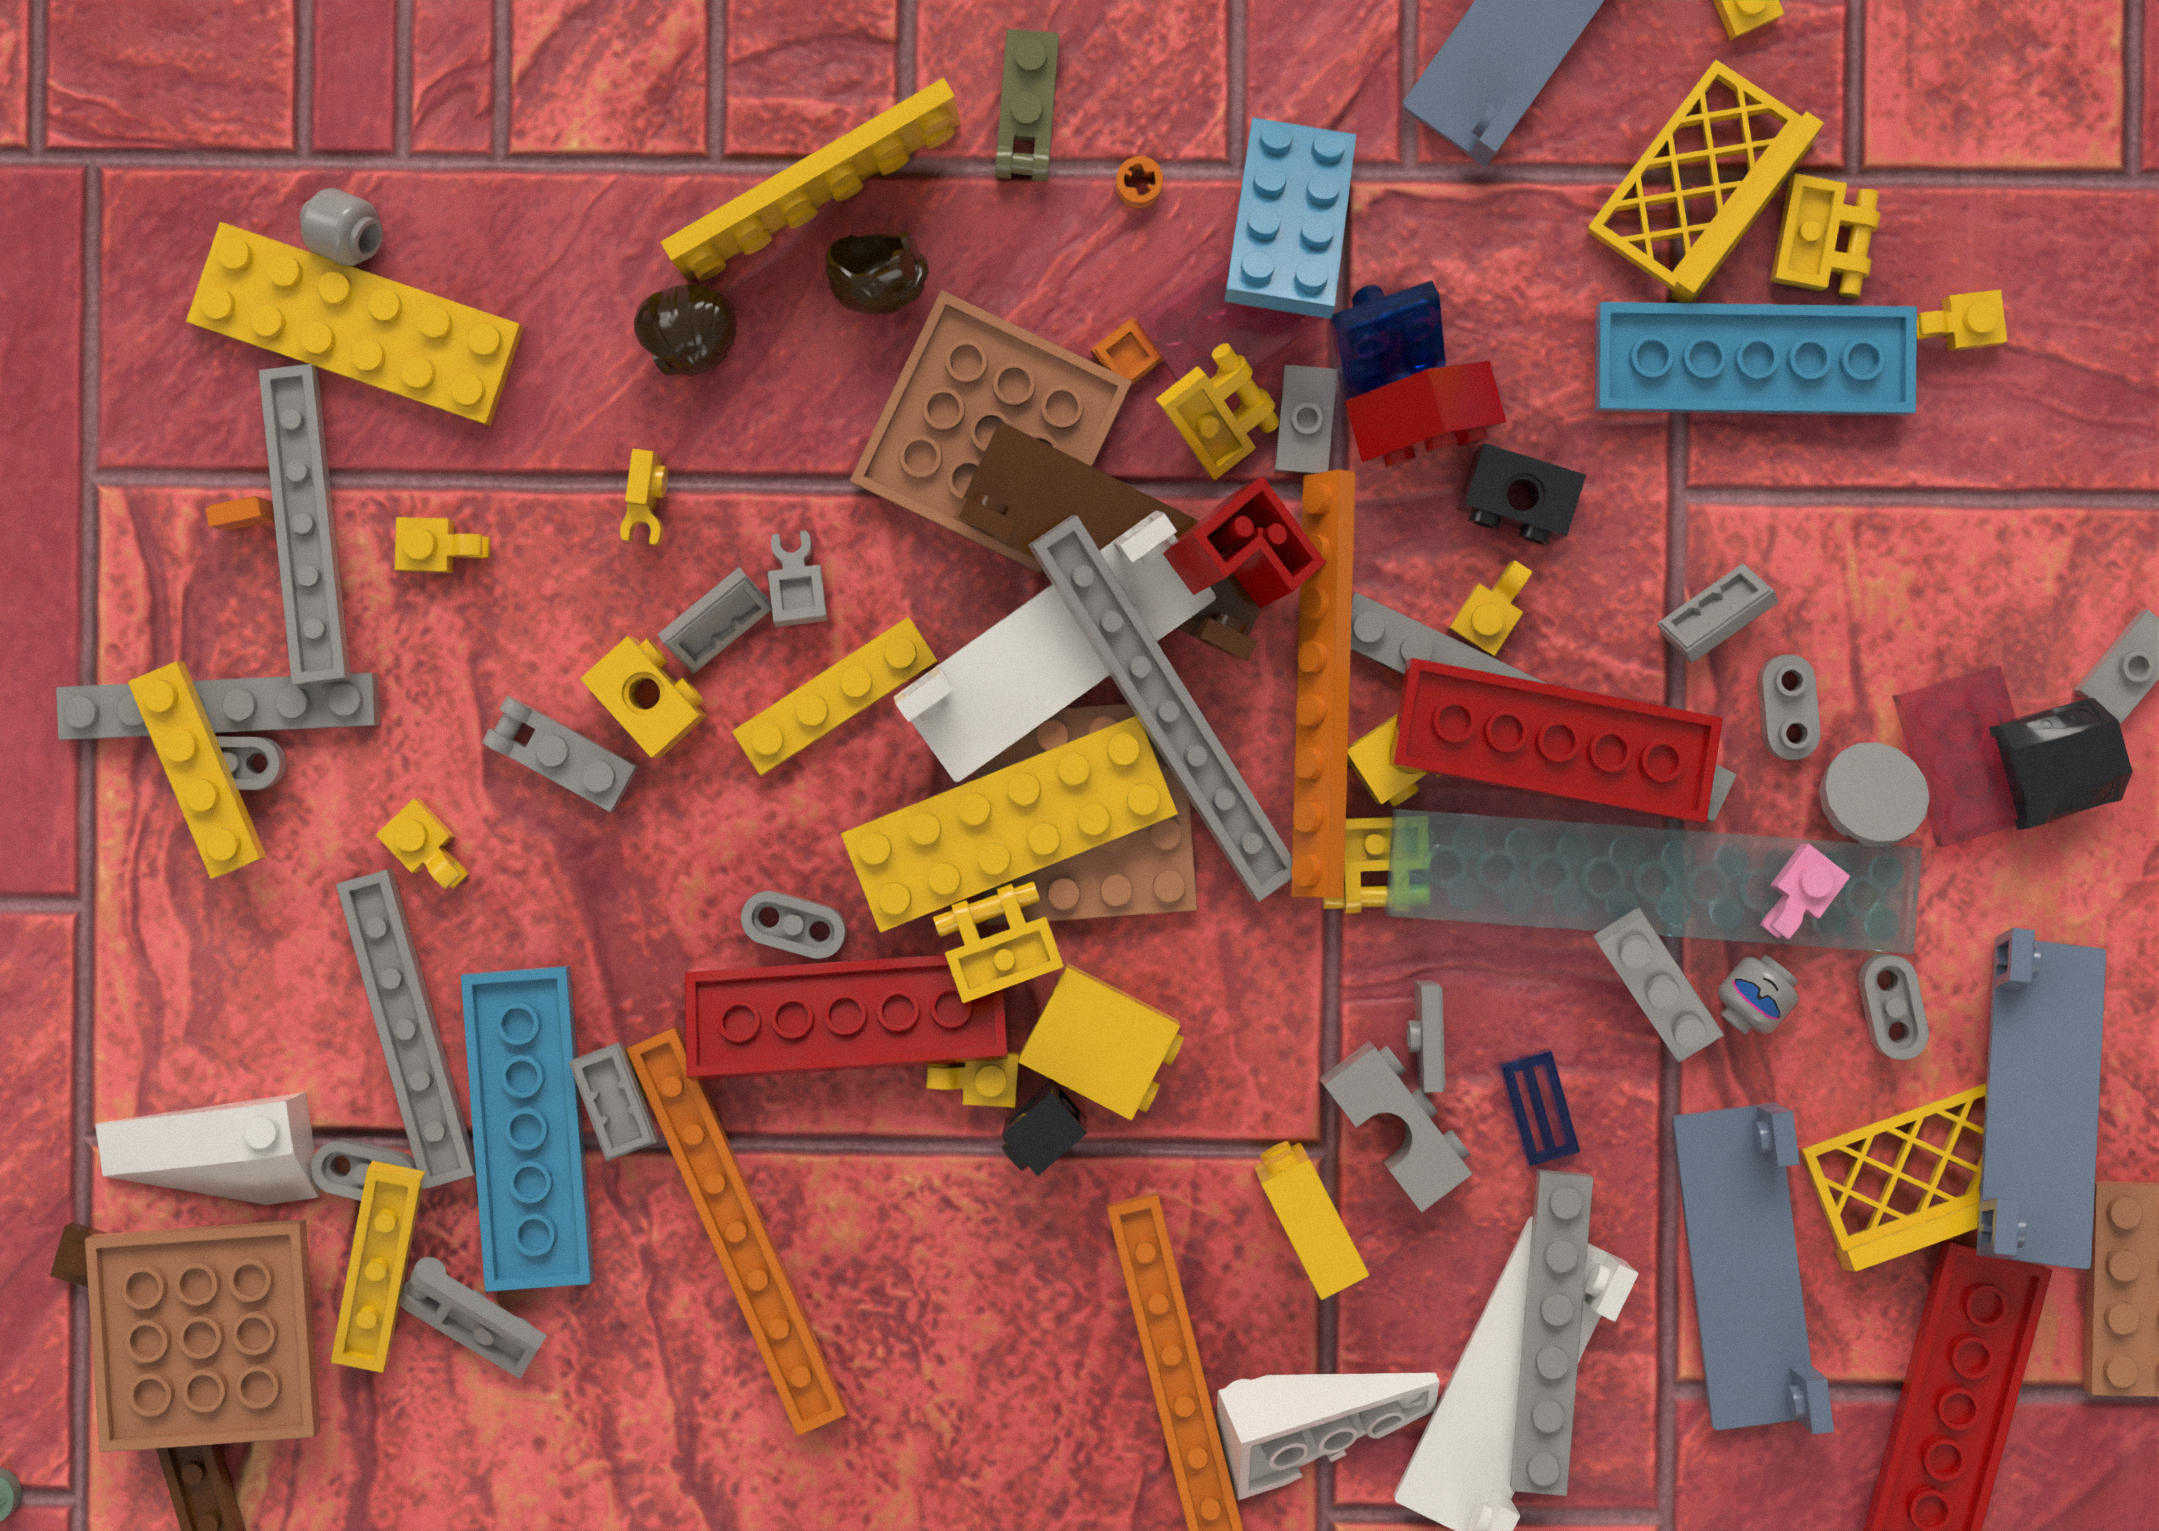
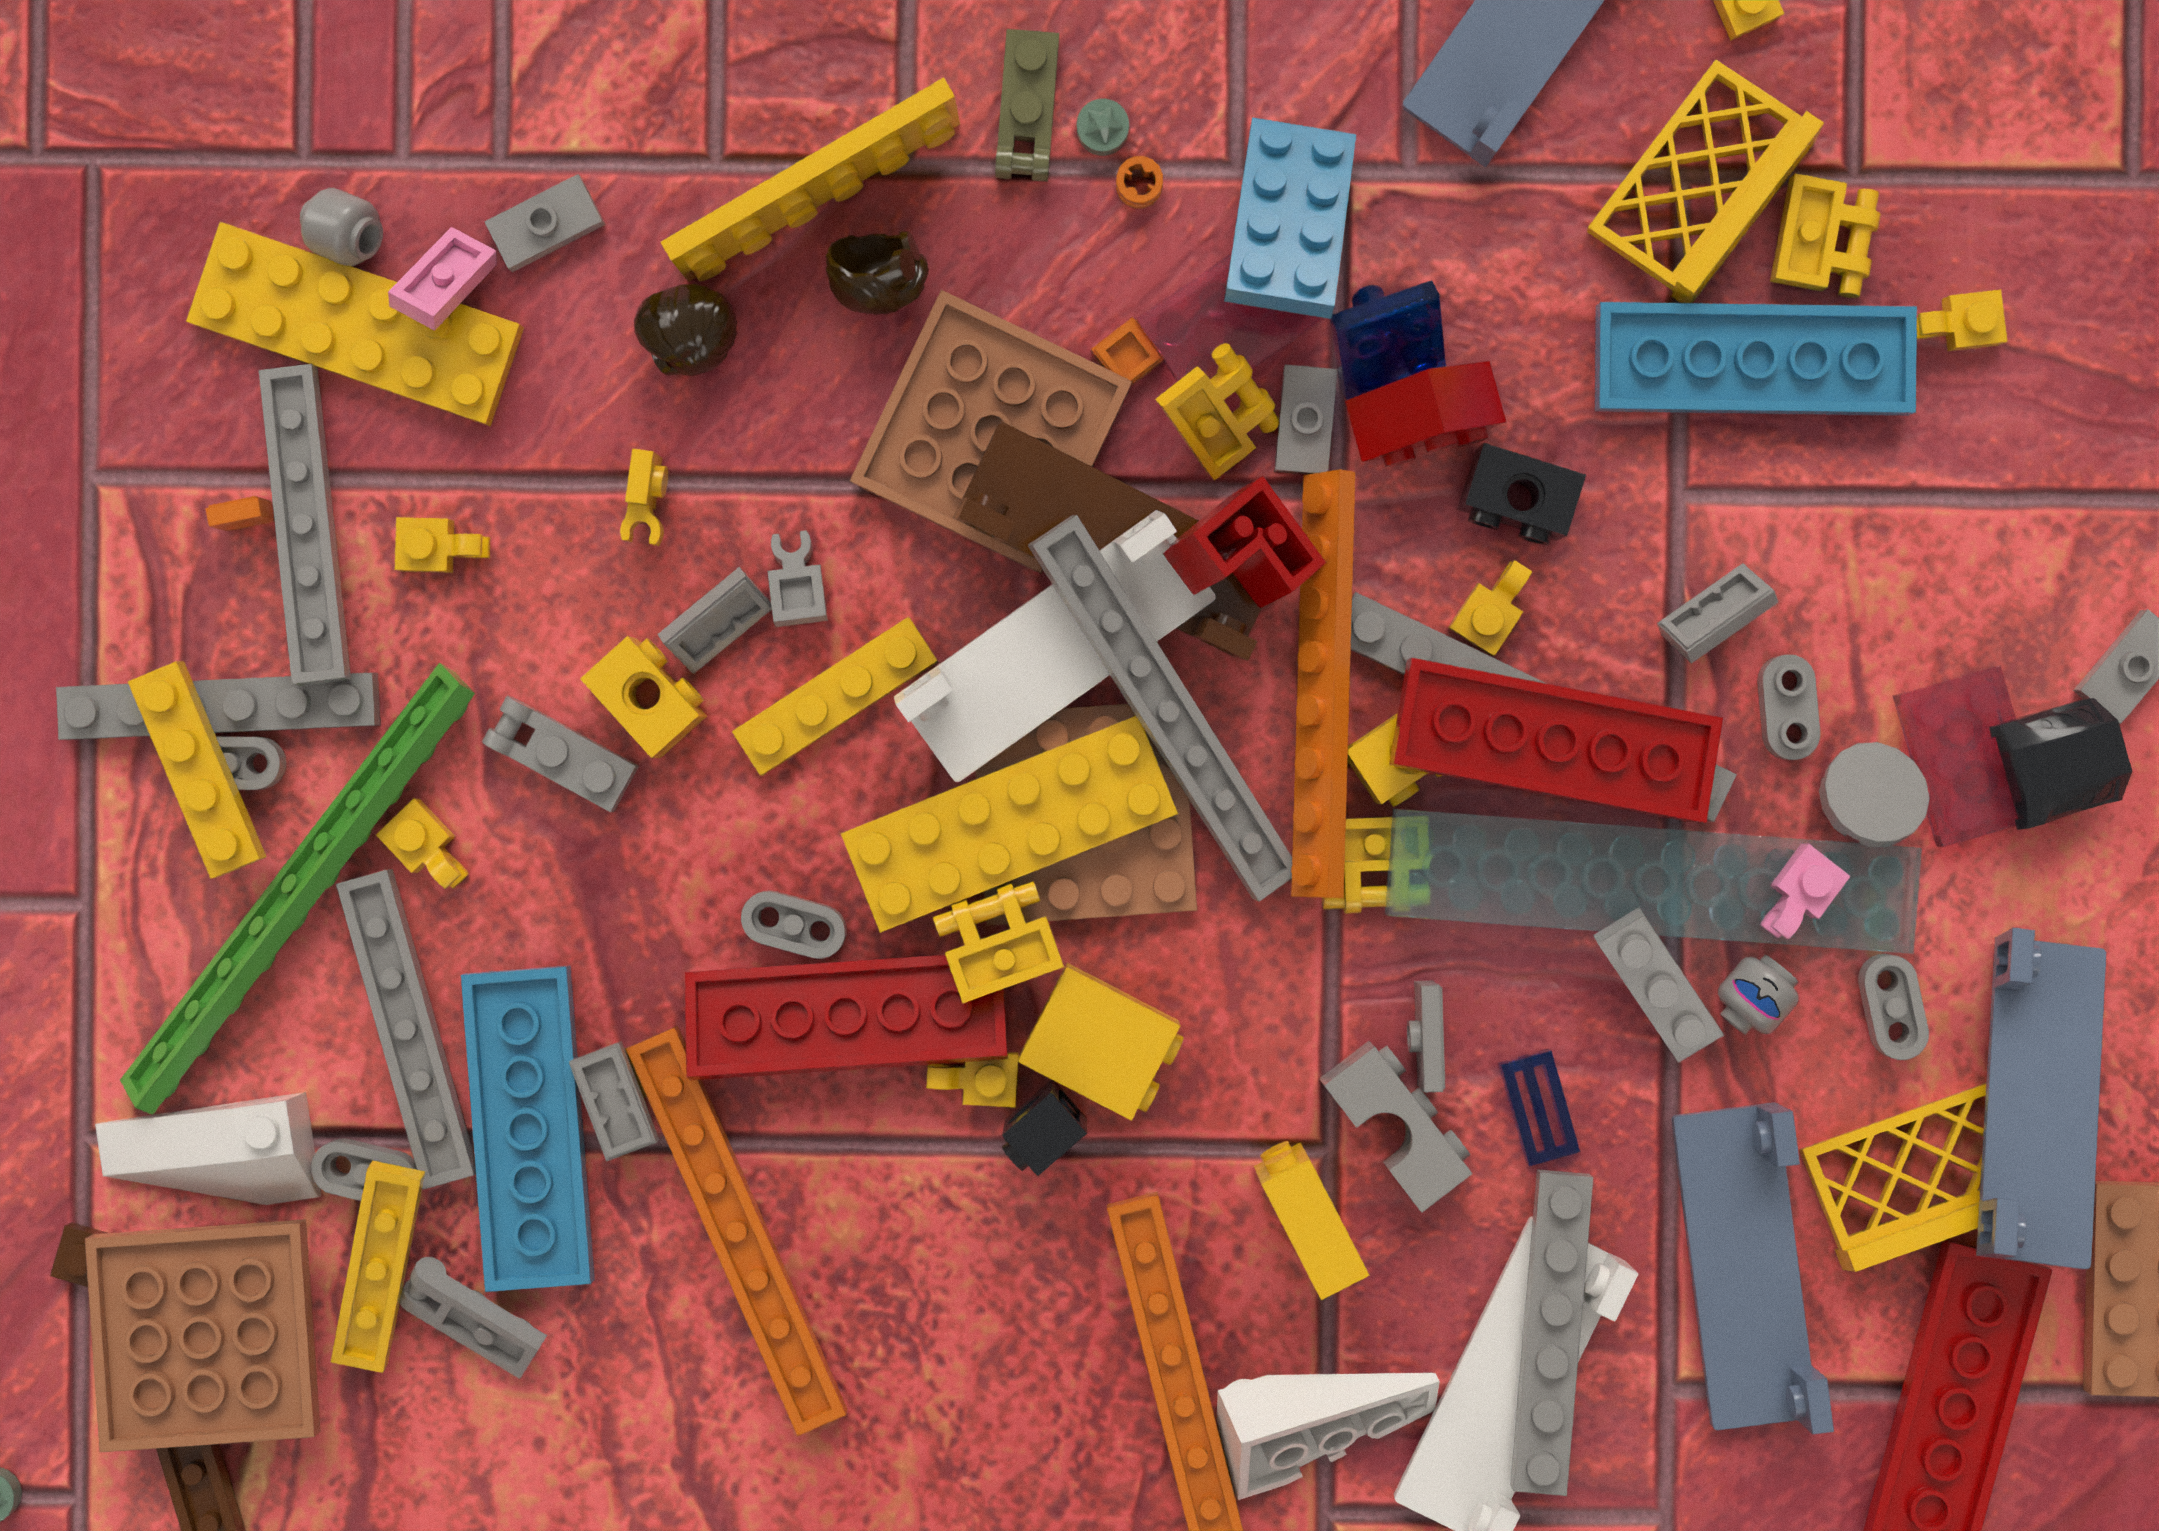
none -> bright green plate [120,662,475,1115]
none -> bright pink plate [388,227,497,331]
none -> light grey plate [485,174,606,272]
none -> sand green tile [1076,99,1129,156]

